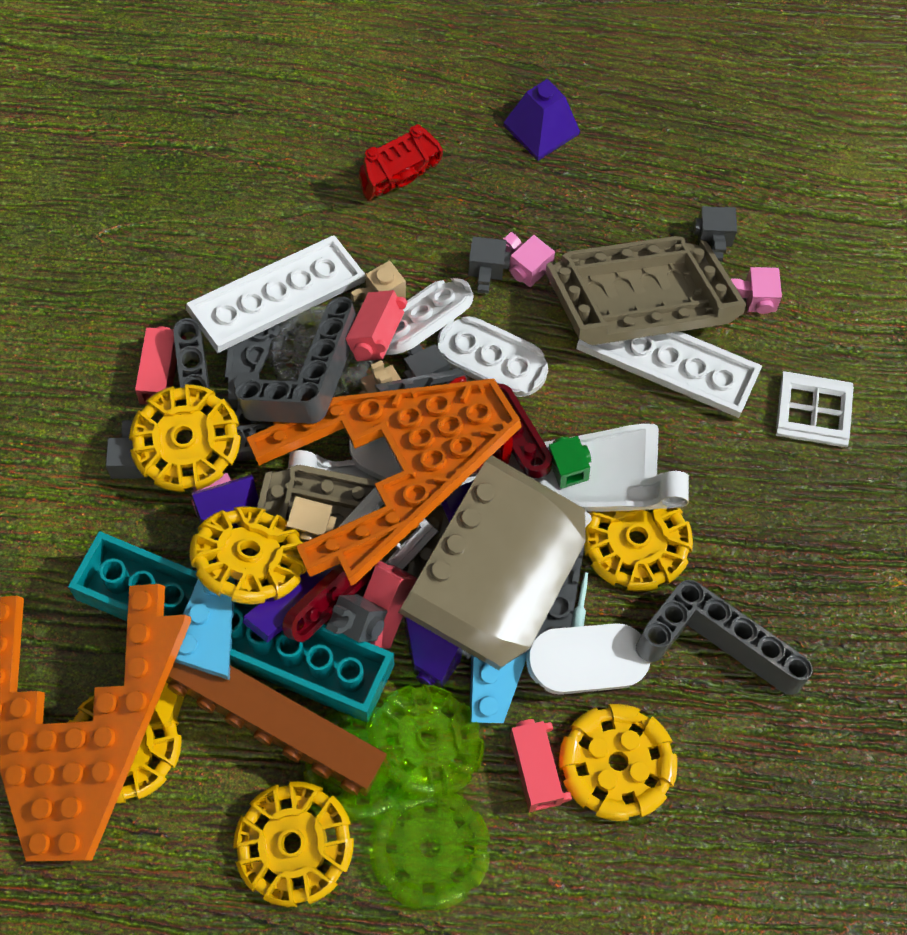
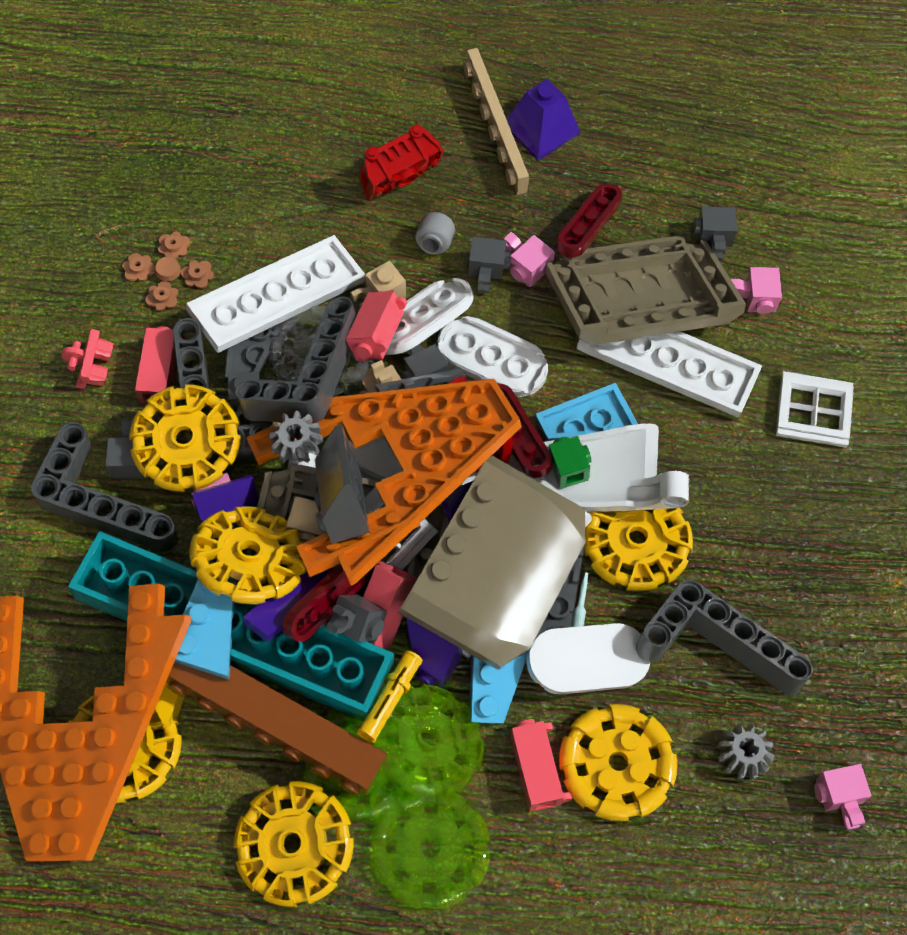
none -> dark grey beam [31,422,178,551]
none -> coral hips [61,329,114,390]
none -> nougat plant [122,231,214,311]
none -> light grey gear [269,410,323,465]
none -> dark grey slope [312,424,370,544]
none -> yellow pin [356,651,422,744]
none -> light grey head [415,212,455,254]
none -> tan plate [463,48,529,195]
none -> medium azure wing [535,383,638,441]
none -> dark red plate [557,184,622,258]
none -> light grey gear [717,724,775,780]
none -> bright pink brick [814,764,872,831]

